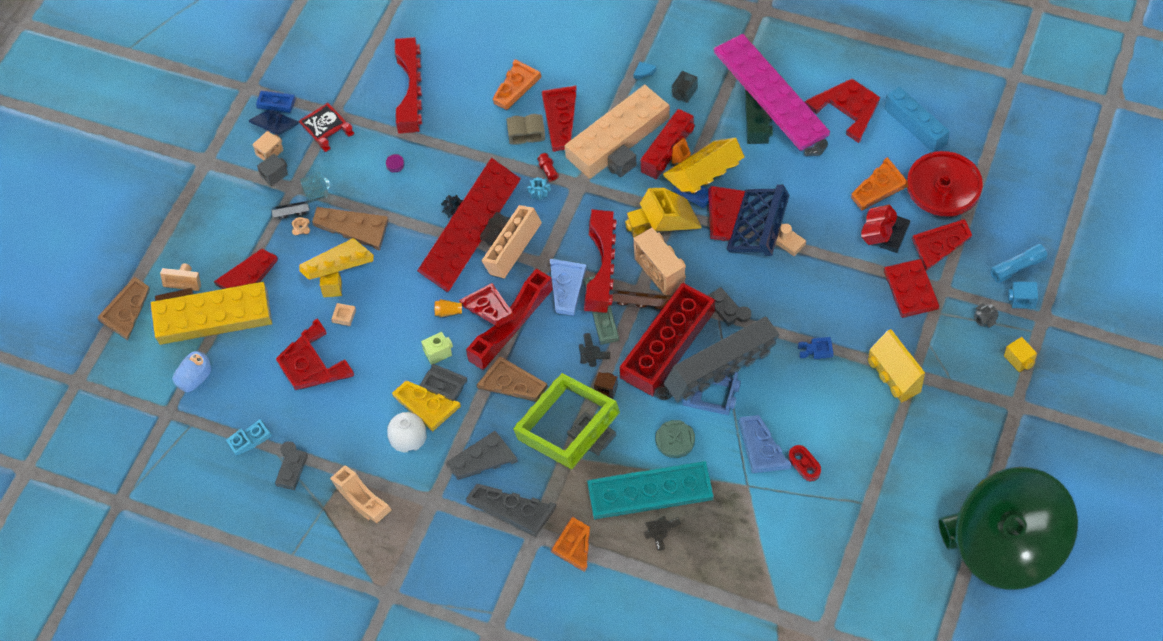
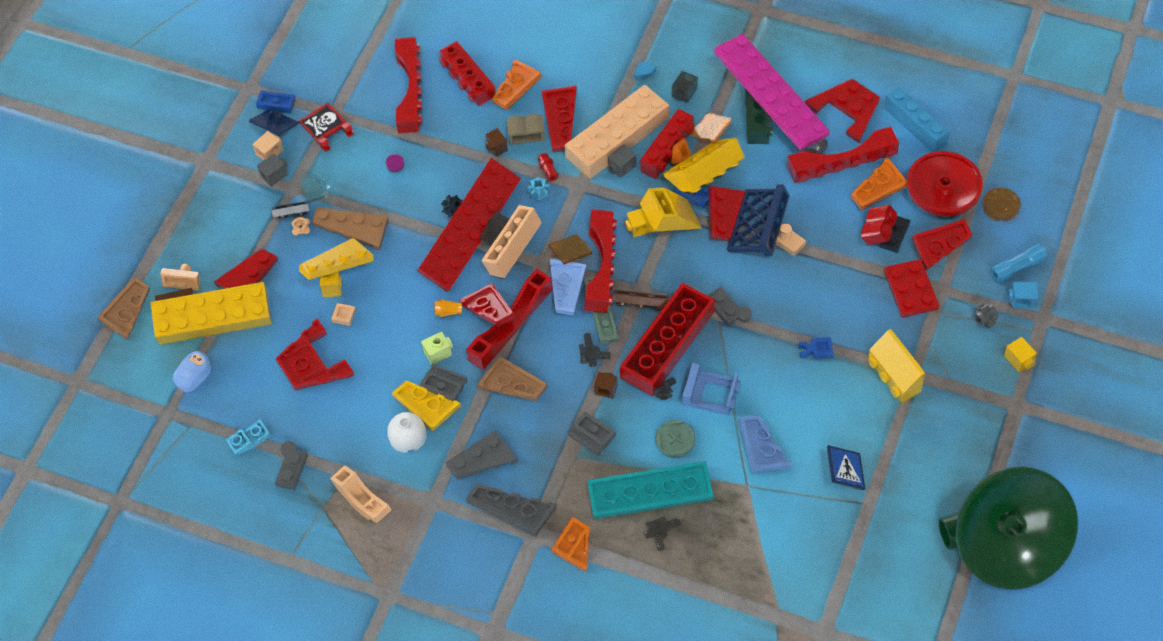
lime window [513,373,620,470] -> none
light nougat brick [633,228,686,296] -> none
dark grey brick [664,316,780,403] -> none
red plate [788,445,821,481] -> none
none -> red brick [439,41,496,107]
none -> reddish brown plate [485,128,508,157]
none -> clear orange piece [548,234,592,265]
none -> clear orange piece [691,112,732,143]
none -> red arch [787,126,899,183]
none -> piece [827,445,865,490]
none -> clear orange tile [983,187,1021,221]

